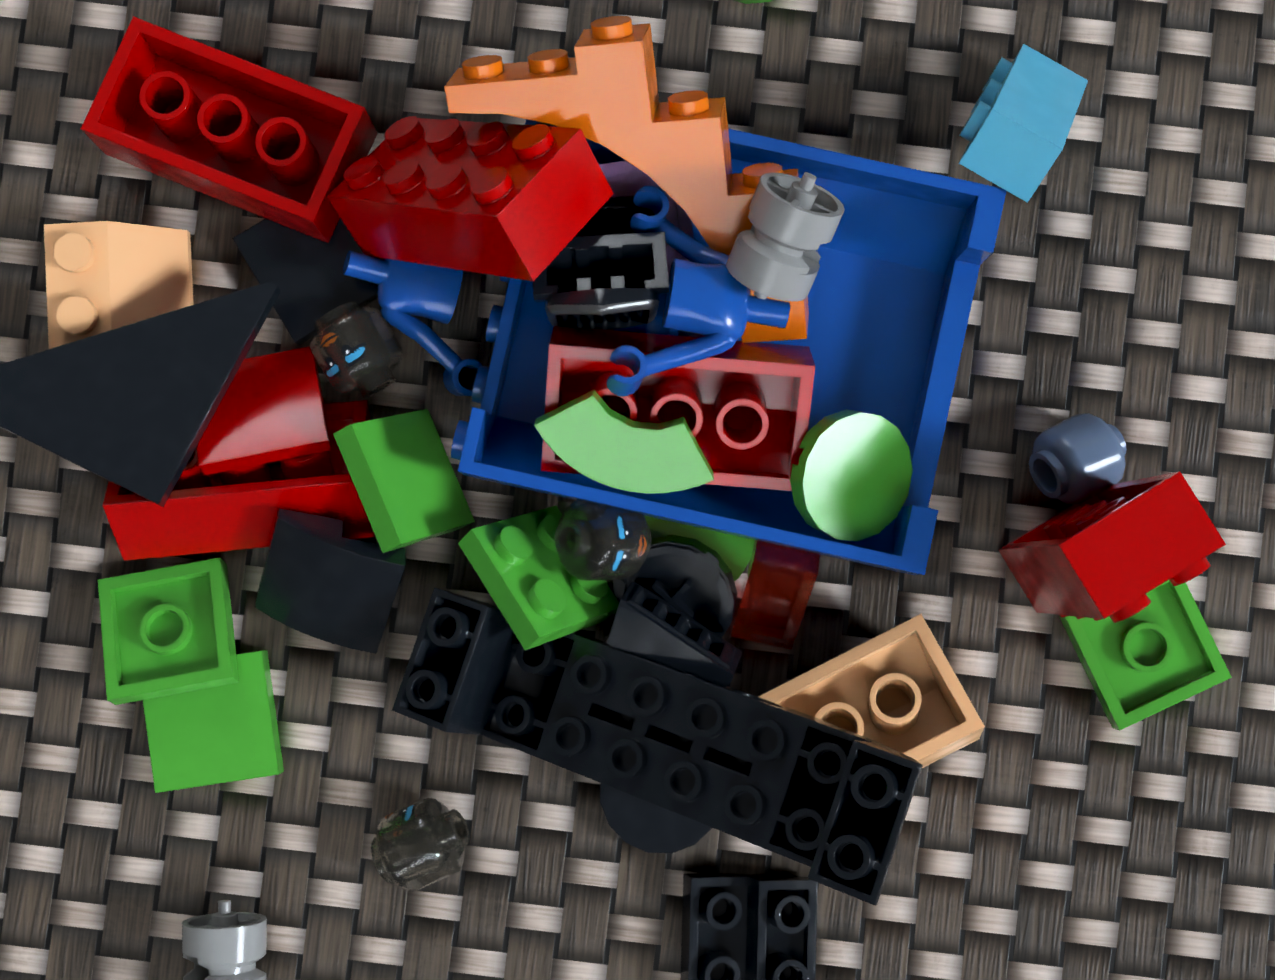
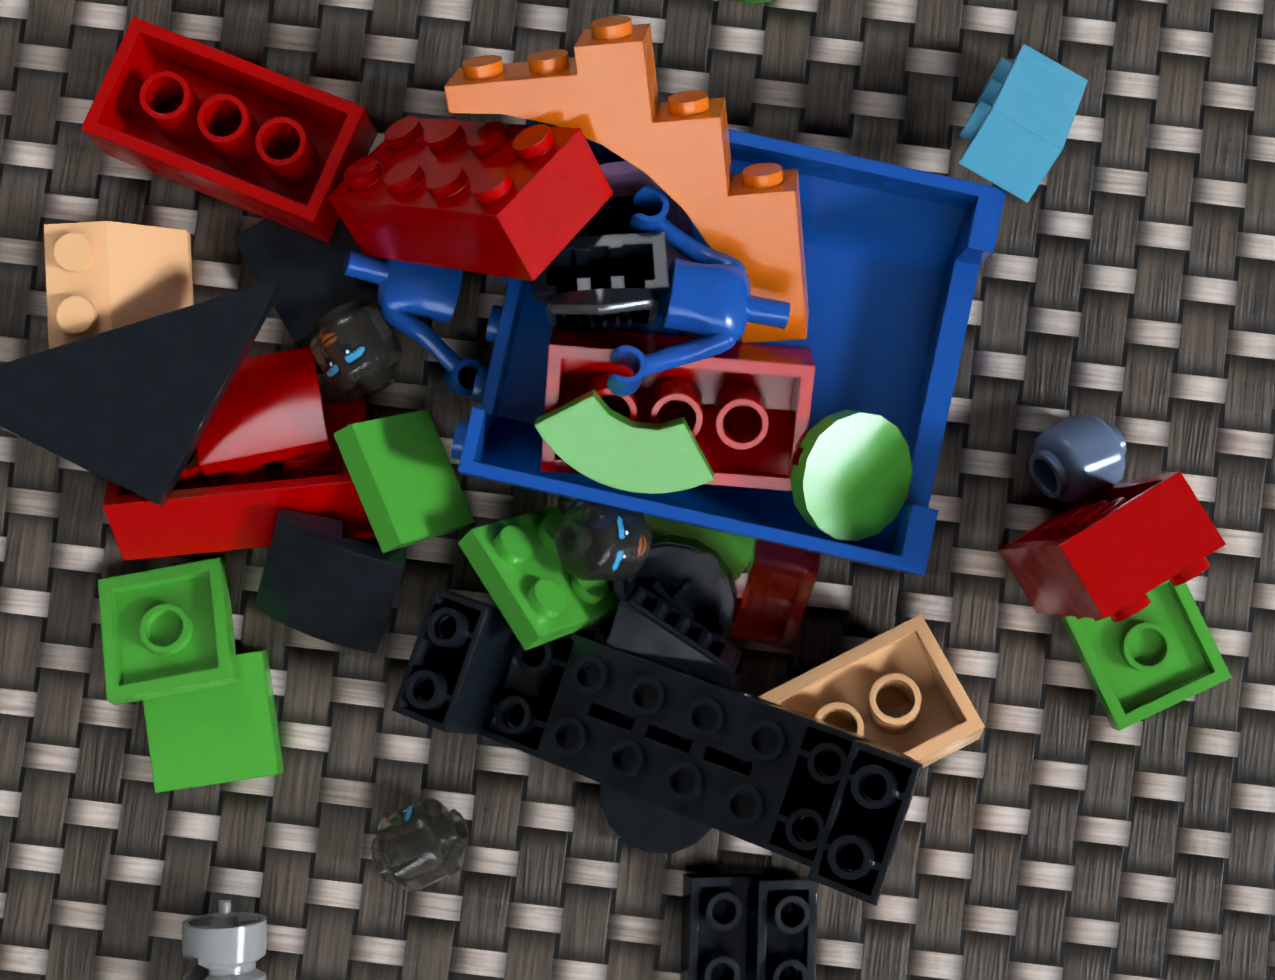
light grey wheel [726,172,845,302] -> none

